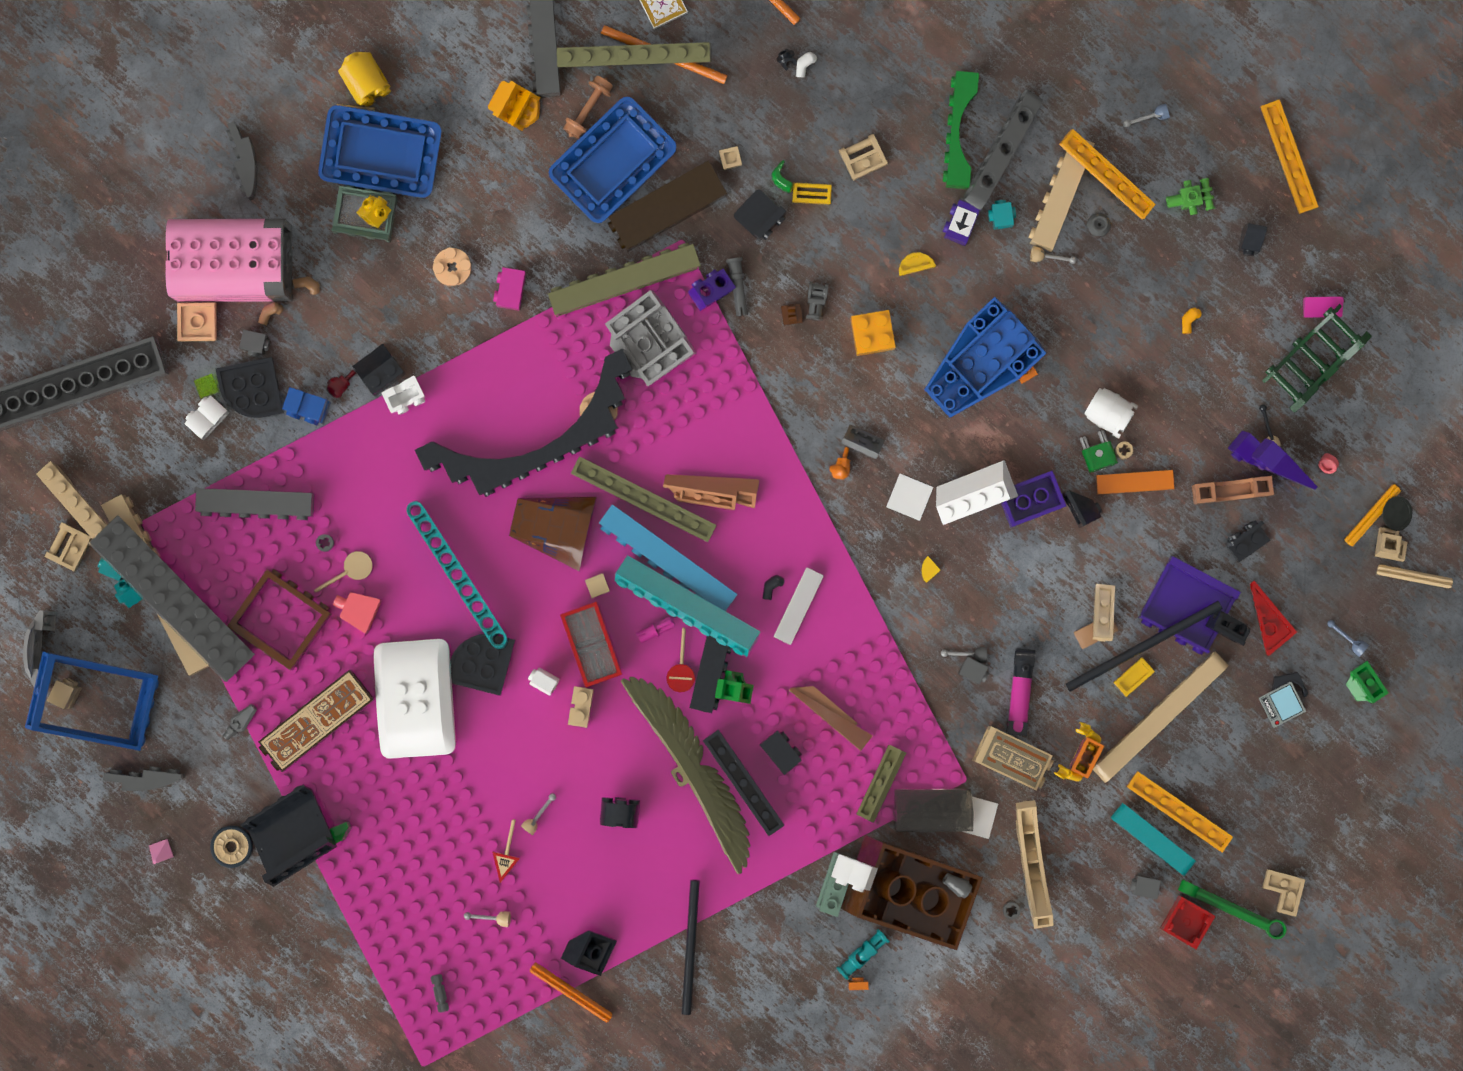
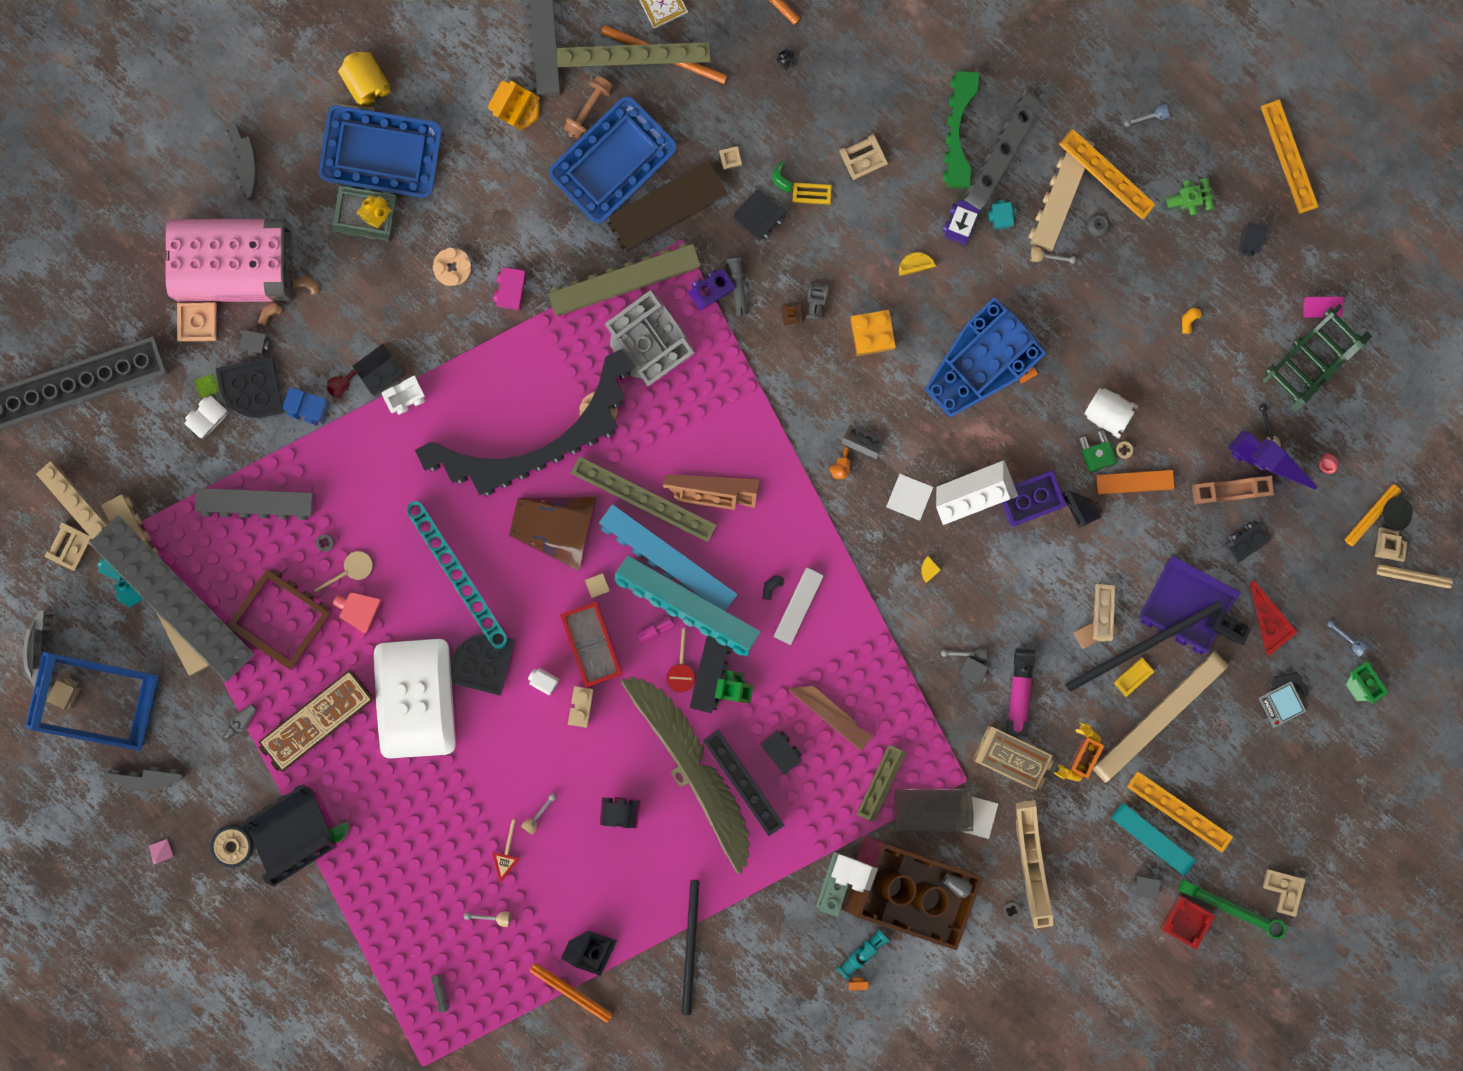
white arm [796,52,817,78] -> none

